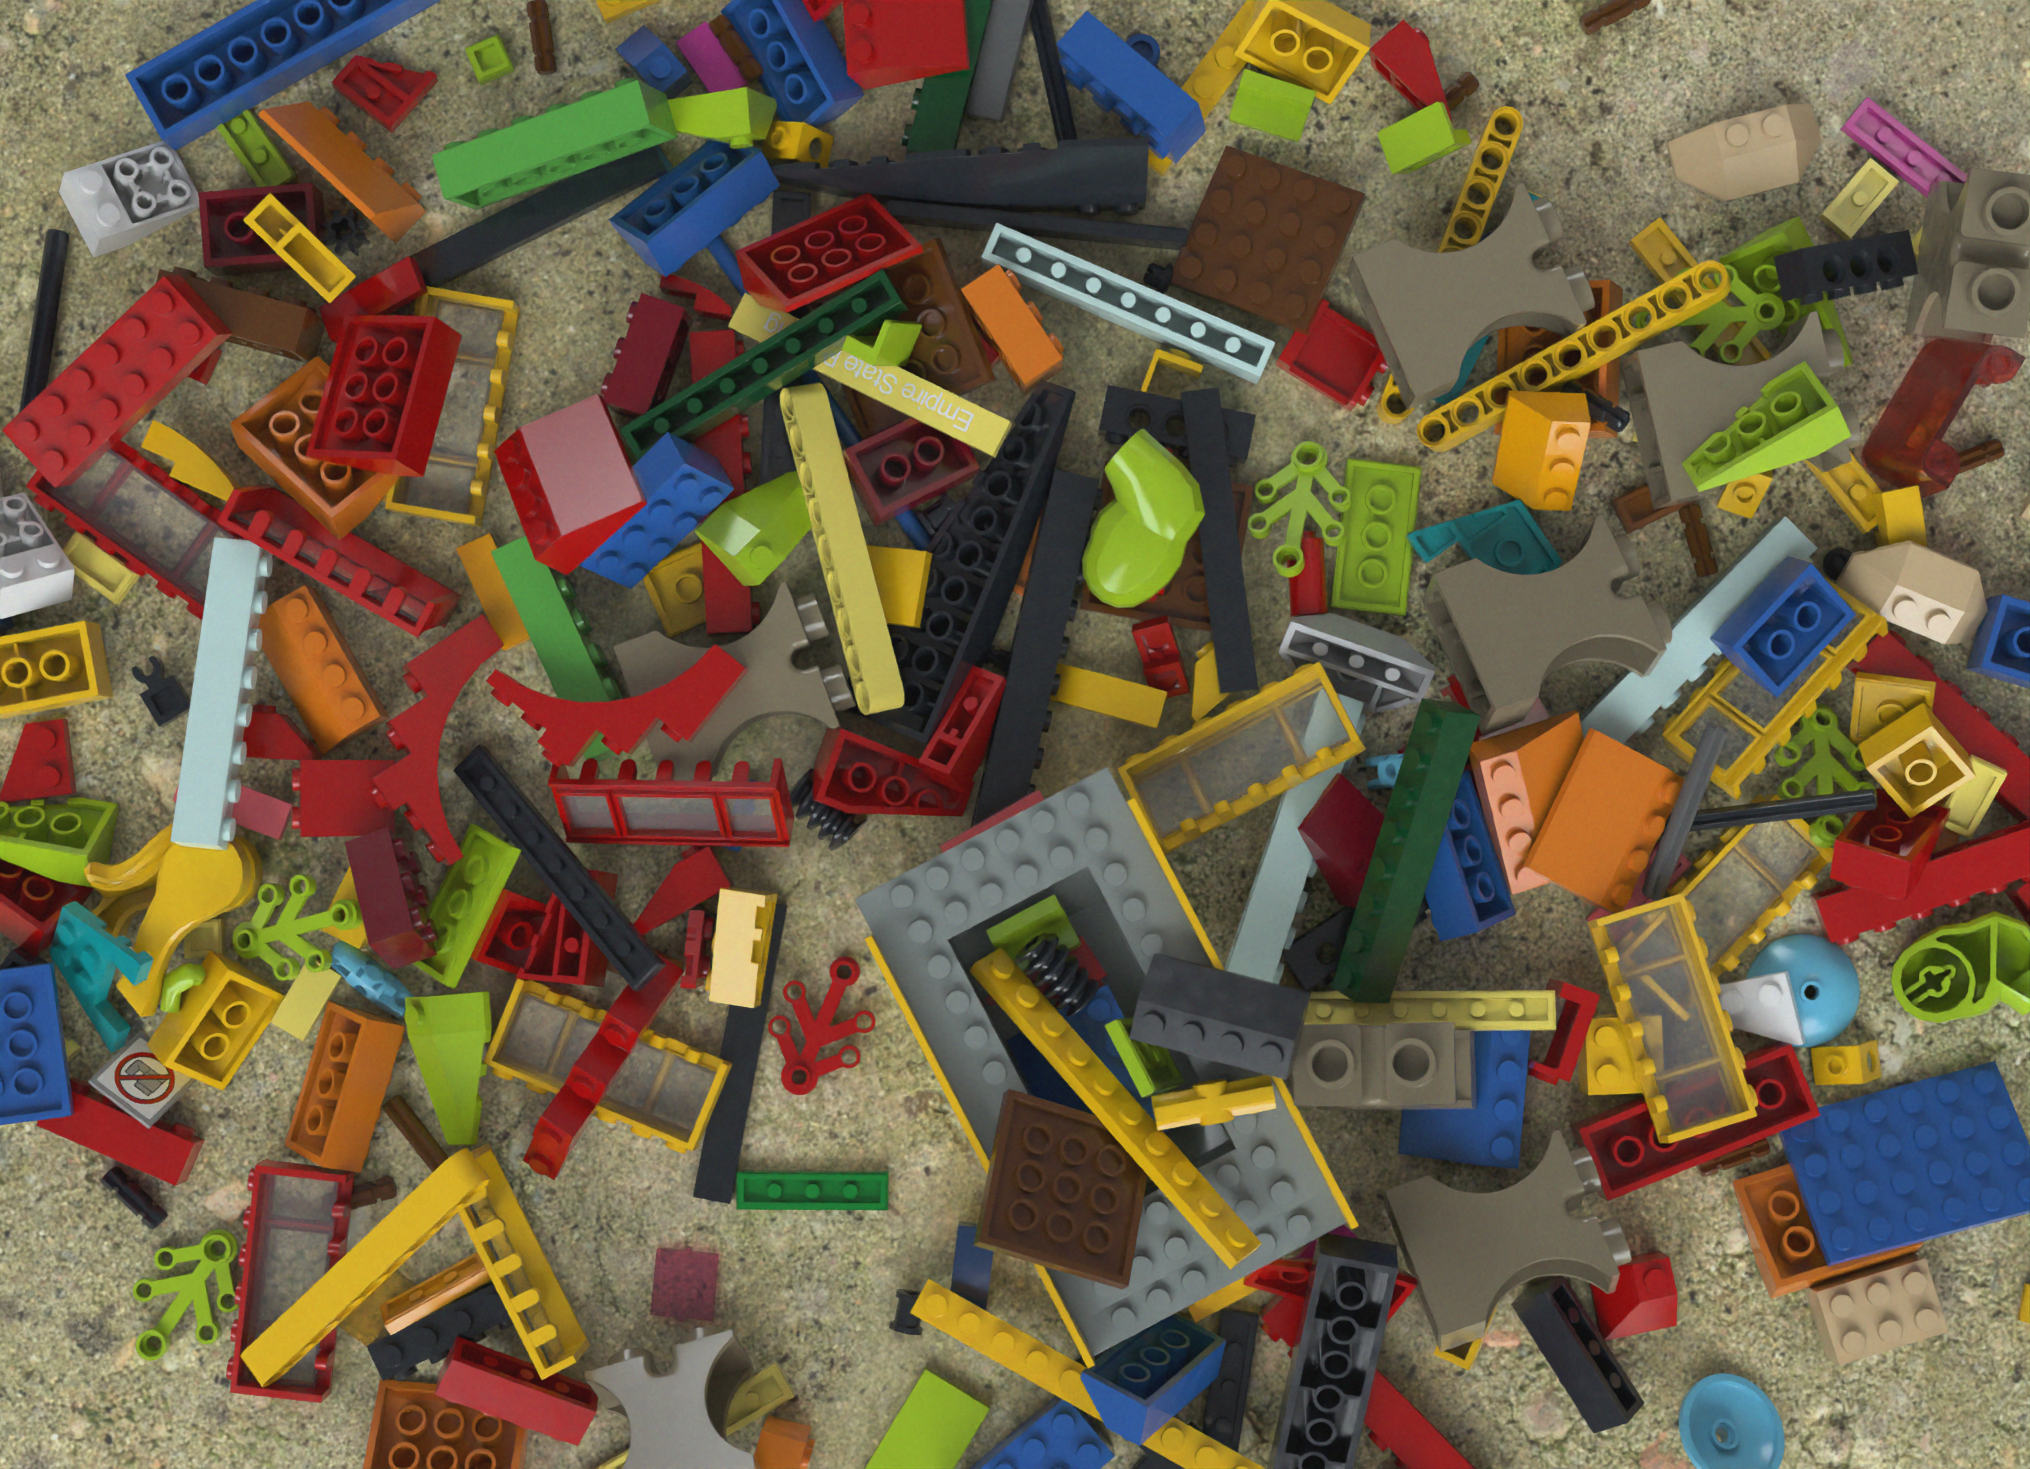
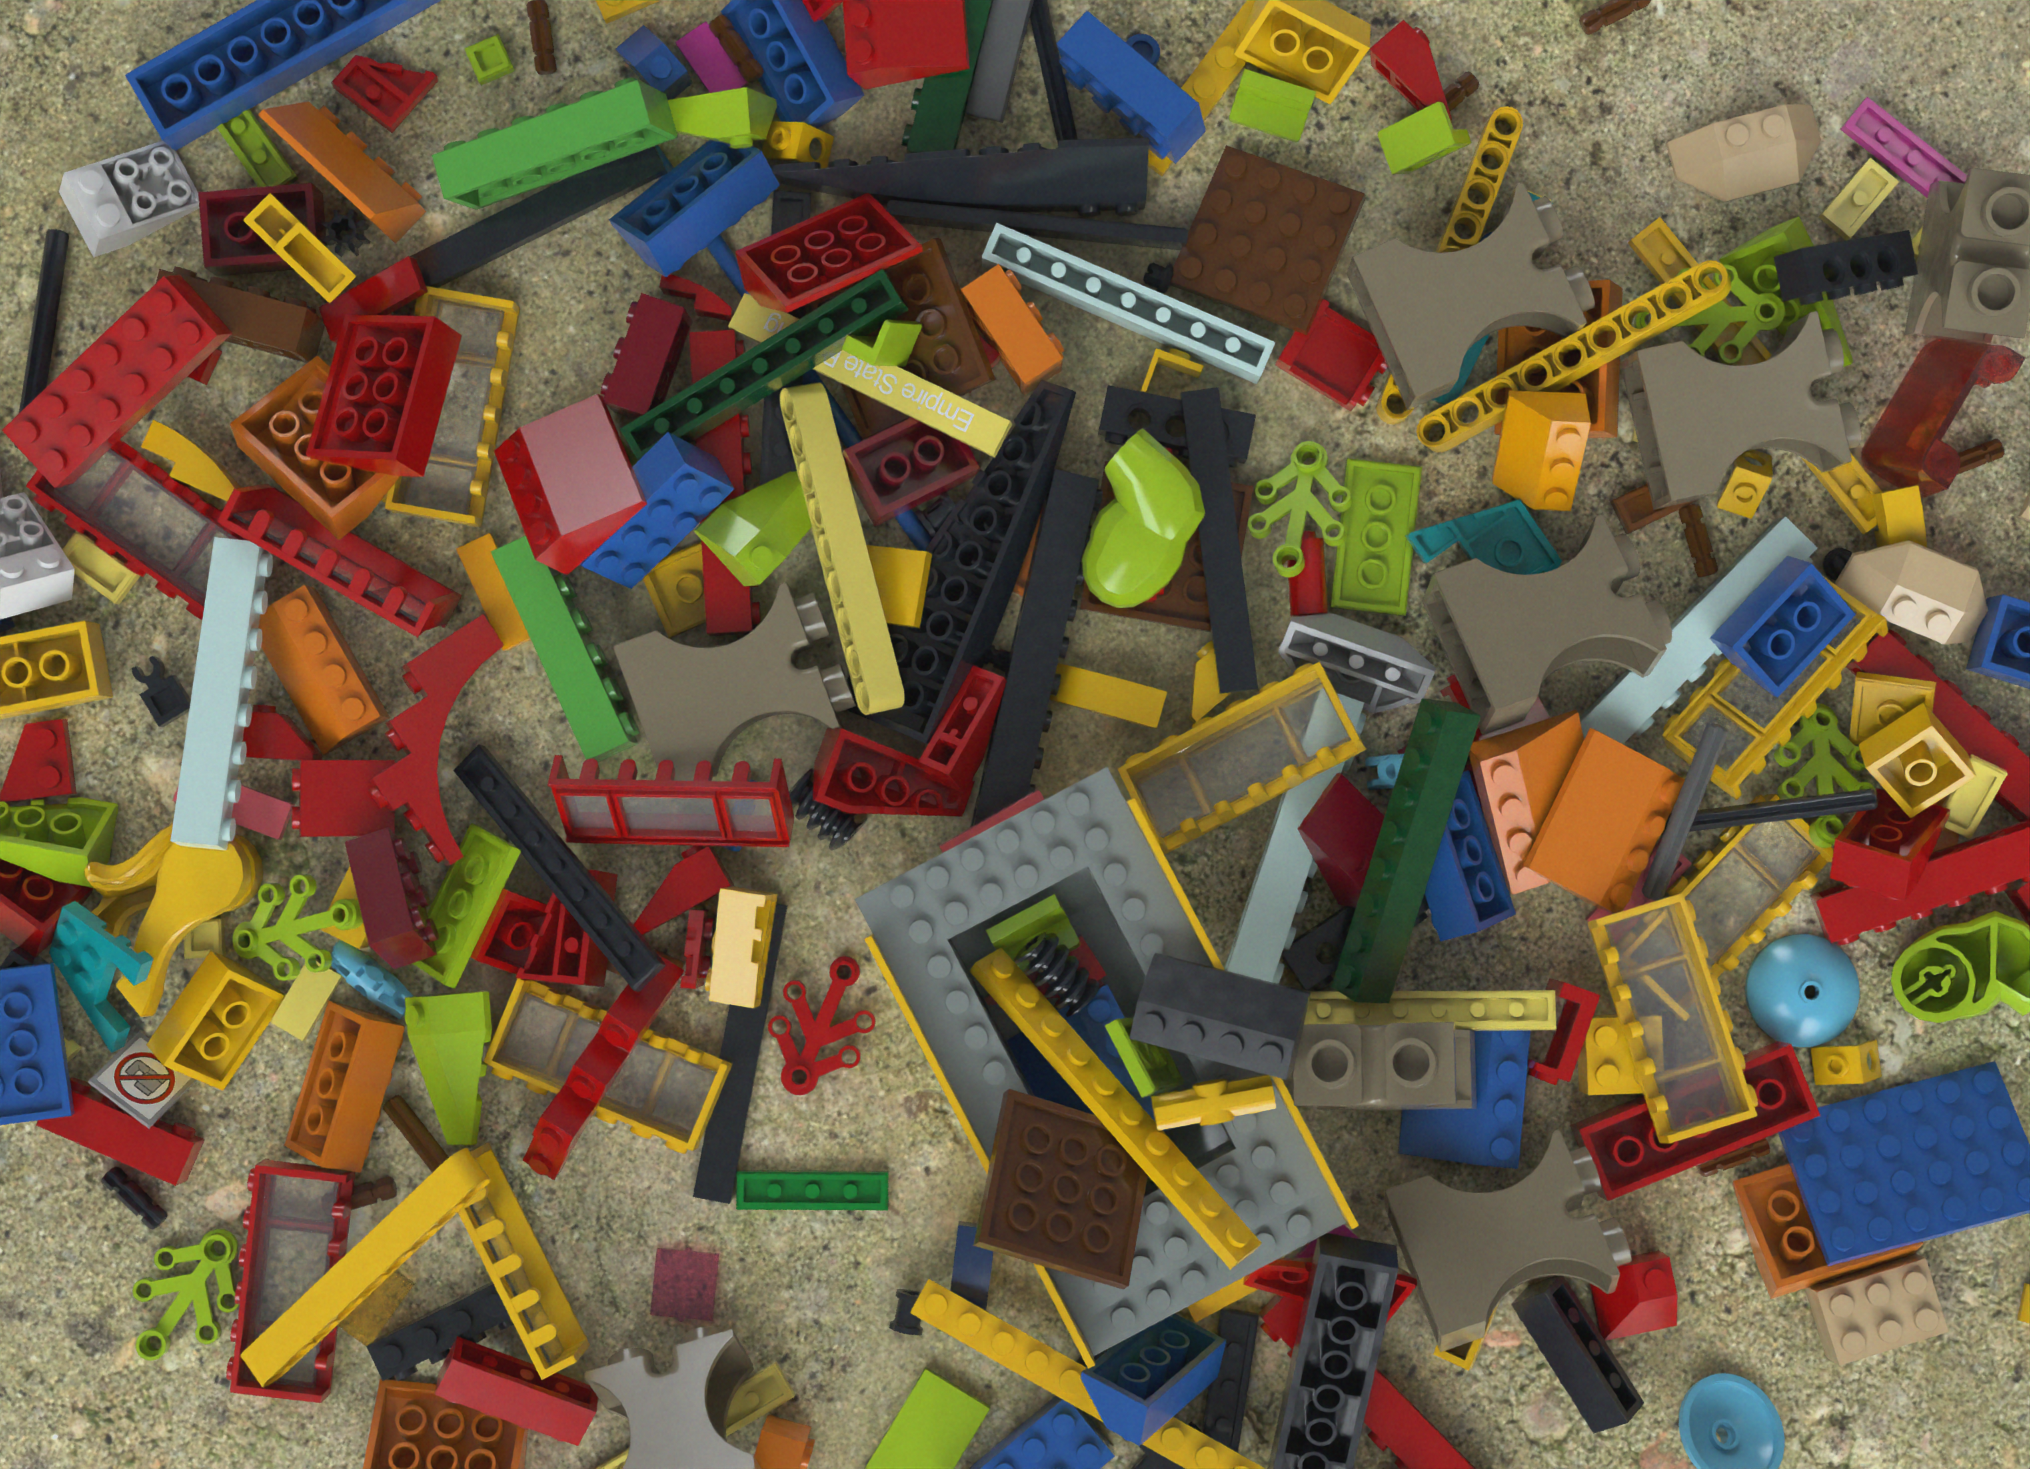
lime arm [160,963,205,1013] -> none
light orange tile [379,1252,491,1335] -> none
red arch [486,644,749,768] -> none
red slope [1132,615,1190,699] -> none
black axle [1560,380,1630,432] -> none
lime wedge [1682,361,1852,492] -> none
white wing [1718,971,1806,1045] -> none

